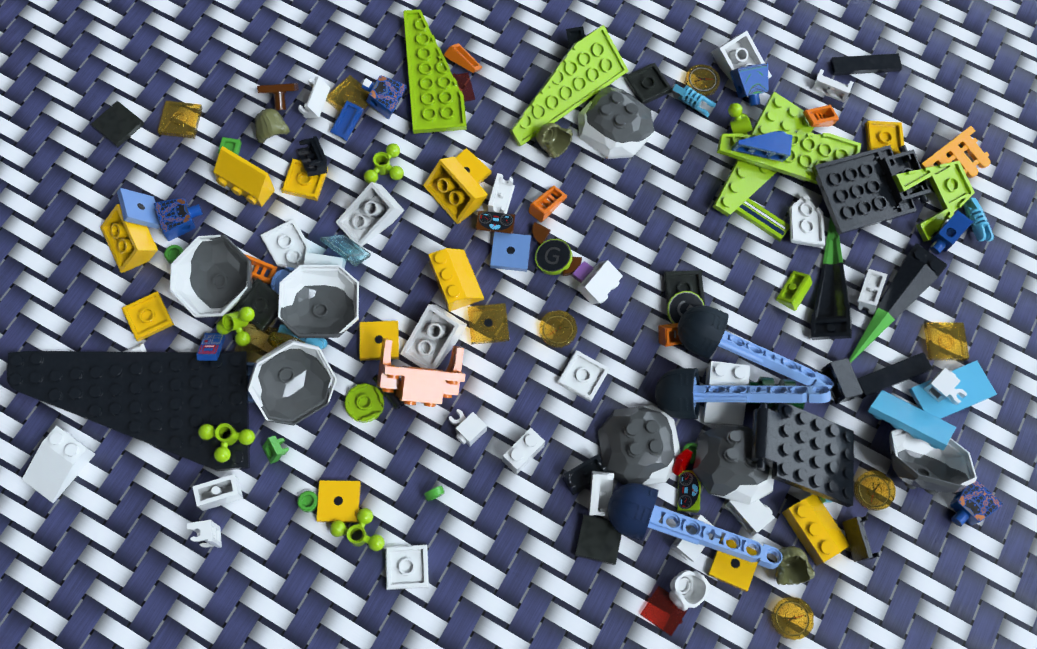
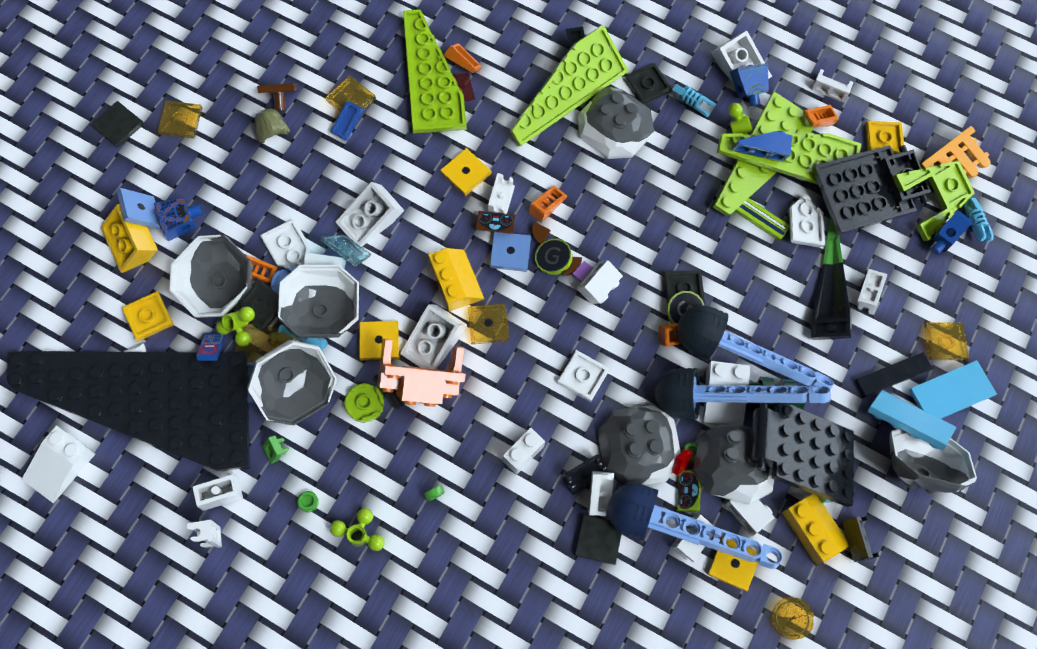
bright green tile [164,245,183,264] -> none
lime piece [198,423,255,463] -> none
yellow slope [213,146,275,207] -> none
bright green tile [218,137,242,155] -> none
yellow tile [281,159,328,201] -> none
black hinge [297,136,327,177] -> none
white hinge [298,76,330,118] -> none
yellow tile [316,480,361,523] -> none
torso [361,75,407,119] -> none
lime piece [364,143,404,184] -> none
white tile [386,545,429,590] -> none
yellow slope [423,156,488,224] -> none
white brick [449,409,487,447] -> none
olive hair [536,123,573,159] -> none
clear yellow tile [539,310,577,348] -> none
clear red piece [640,586,689,636] -> none
white hair [669,570,711,611] -> none
clear yellow tile [685,64,720,97] -> none
olive hair [775,546,815,585] -> none
lime slope [776,271,812,311] -> none
hinge [821,358,863,404] -> none
black tile [830,53,902,75] -> none
black plate [849,243,947,363] -> none
clear yellow tile [854,470,896,511] -> none
white brick [924,368,967,405] -> none
torso [950,479,1003,527] -> none

